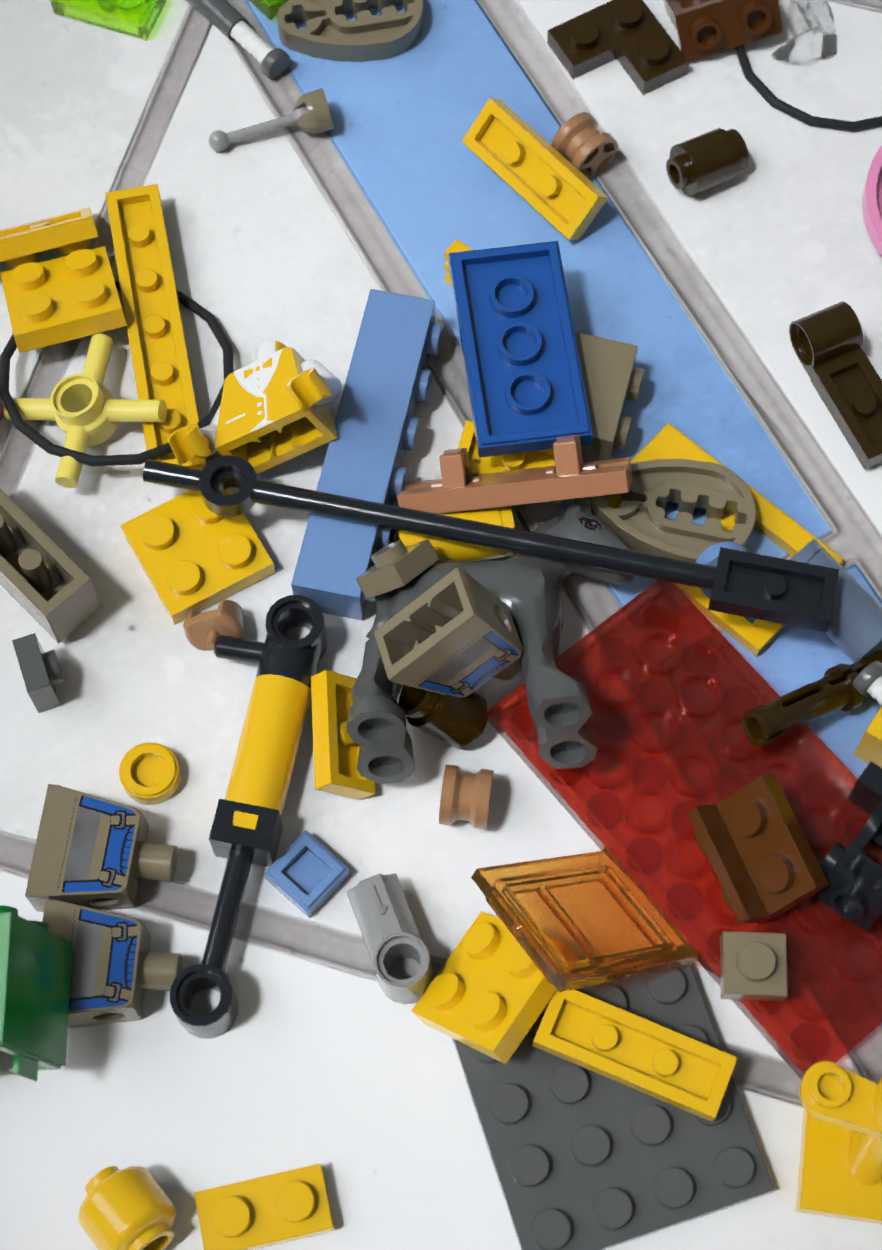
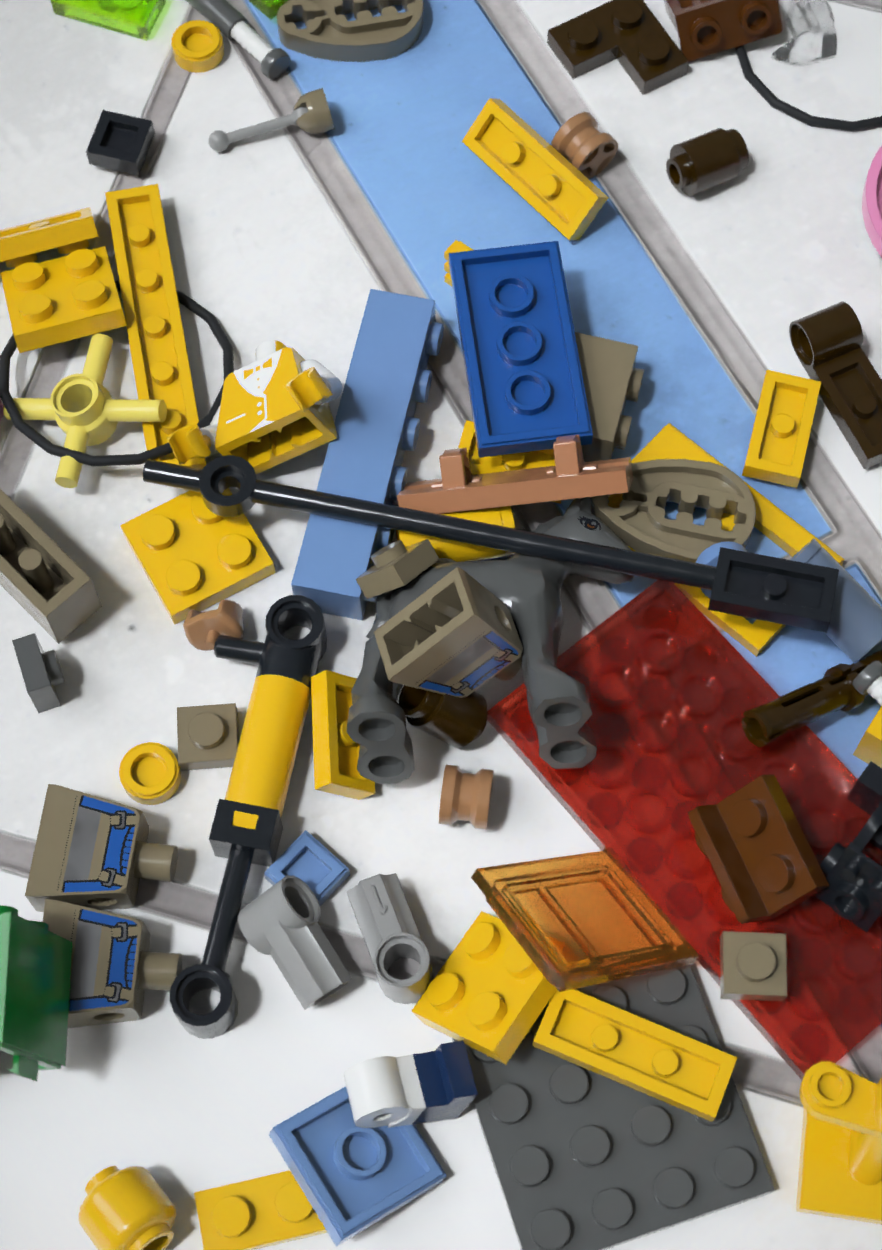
none -> black plate [86,110,155,175]
none -> yellow tile [171,20,224,73]
none -> dark tan plate [177,703,239,771]
none -> light grey piece [238,875,352,1010]
none -> medium blue plate [268,1086,447,1247]
none -> leg [343,1040,478,1128]
none -> yellow plate [742,370,821,488]

